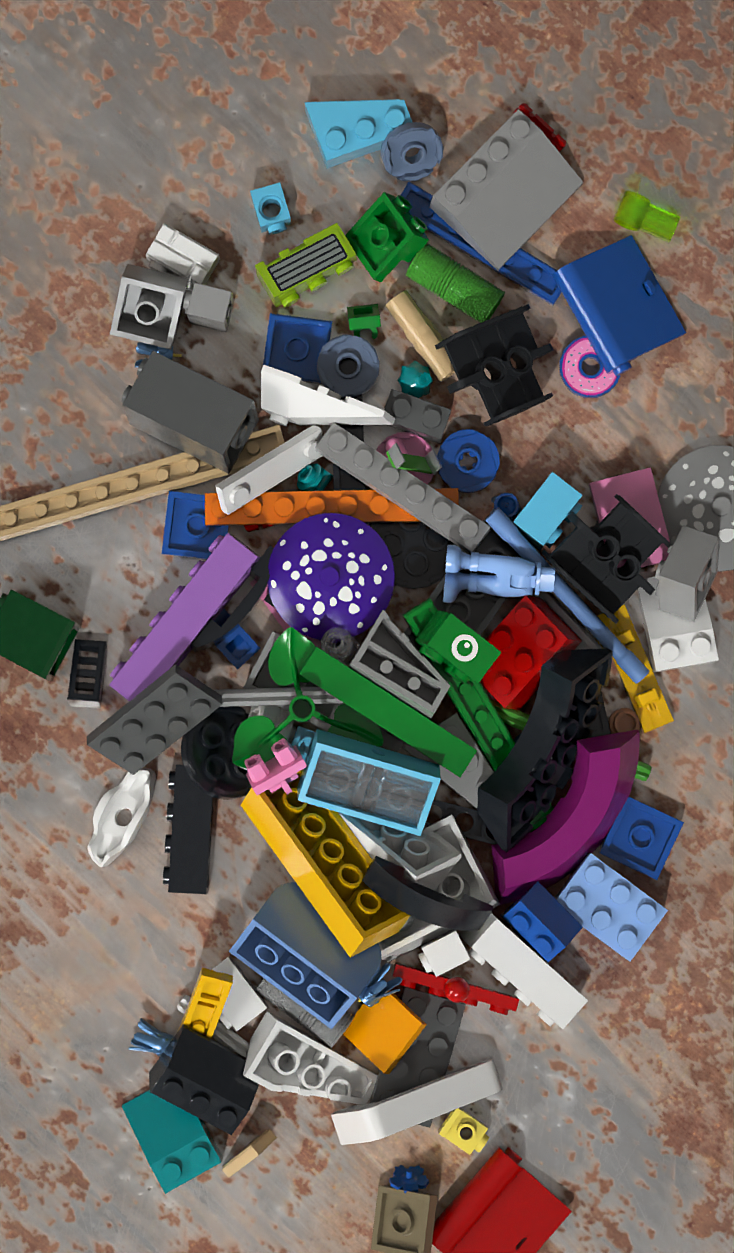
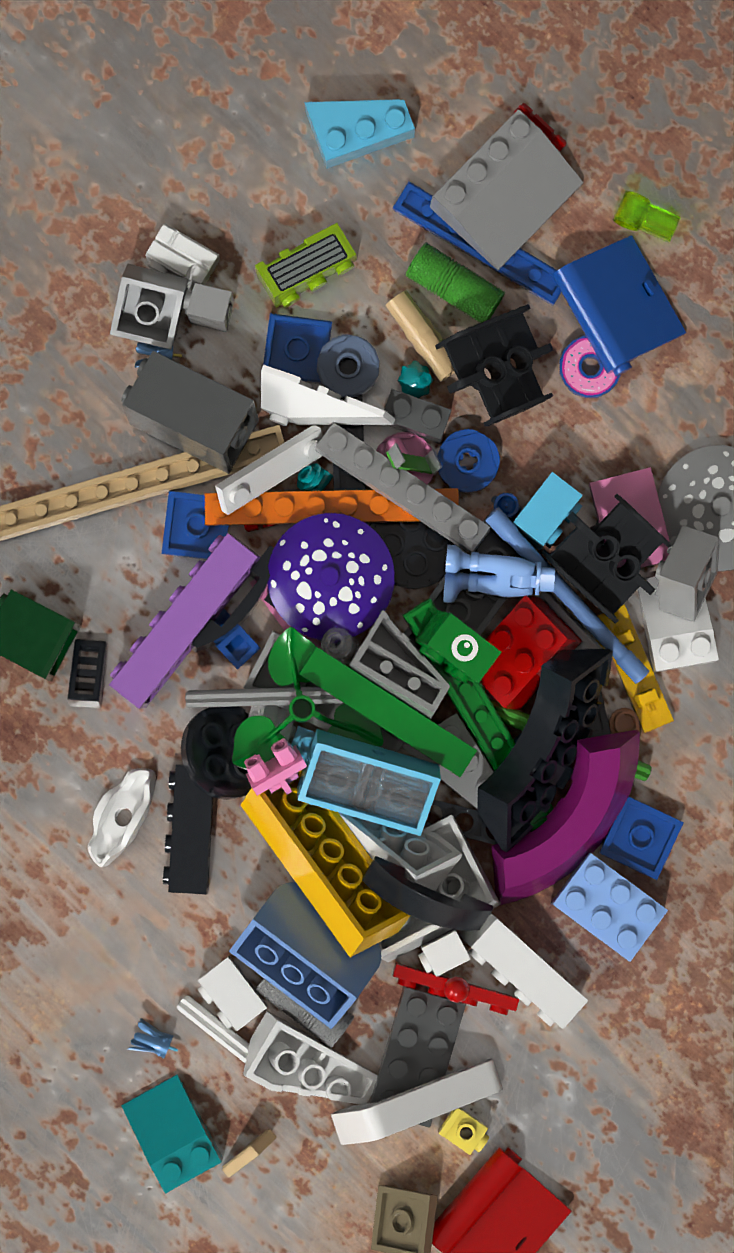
dark grey plate [86,664,222,775] -> none
black slope [149,1024,259,1135] -> none
yellow hinge [178,968,233,1039] -> none
medium azure brick [250,182,291,235] -> none
light orange tile [343,990,427,1074] -> none
green plate [345,192,429,282] -> none
green tile [347,304,381,339] -> none
flat silver piece [358,963,402,1007] -> none
sand blue tile [380,122,444,181] -> none
blue plant [389,1165,429,1193] -> none
blue slope [500,881,583,962] -> none

